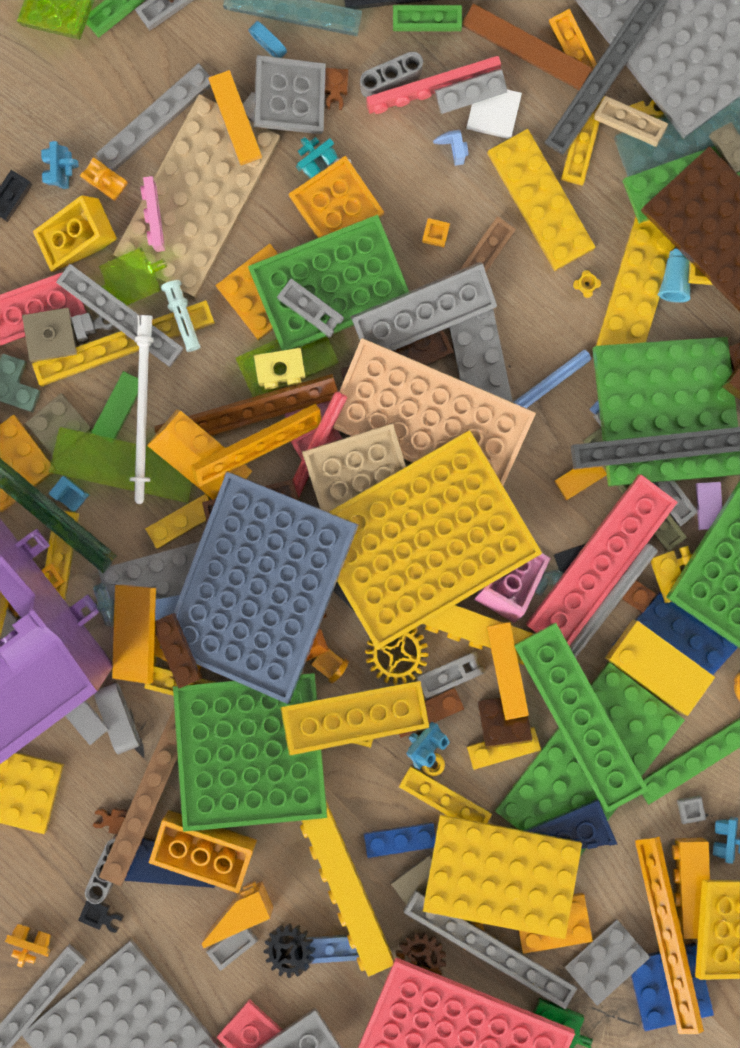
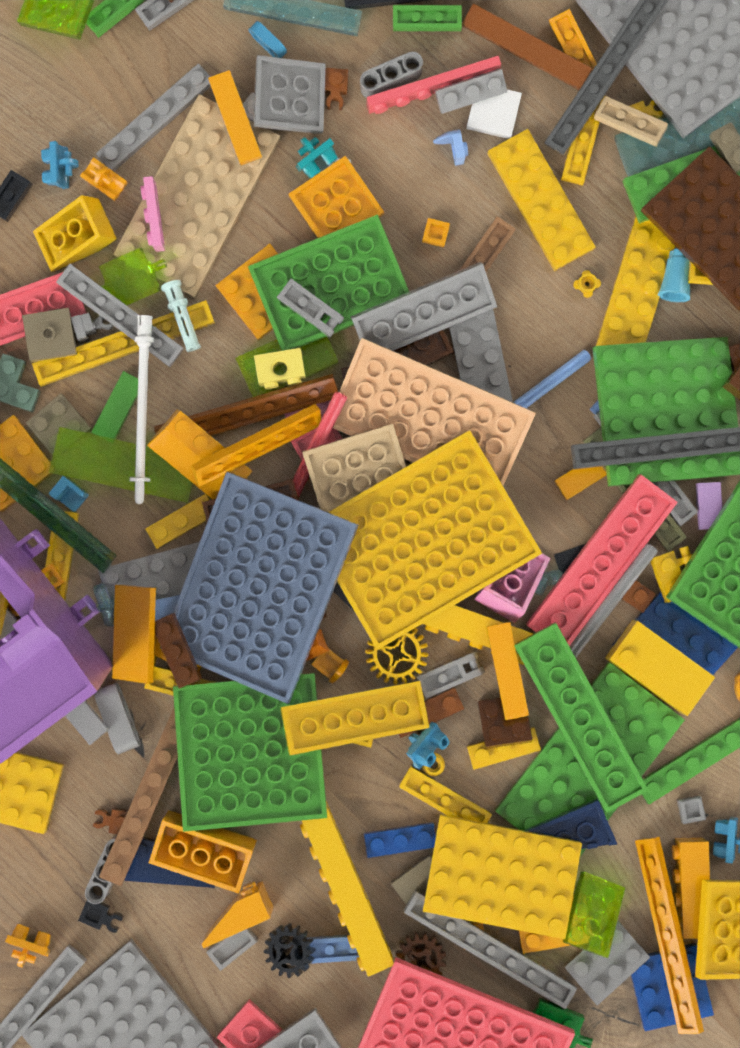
none -> clear neon green plate [563,872,625,958]

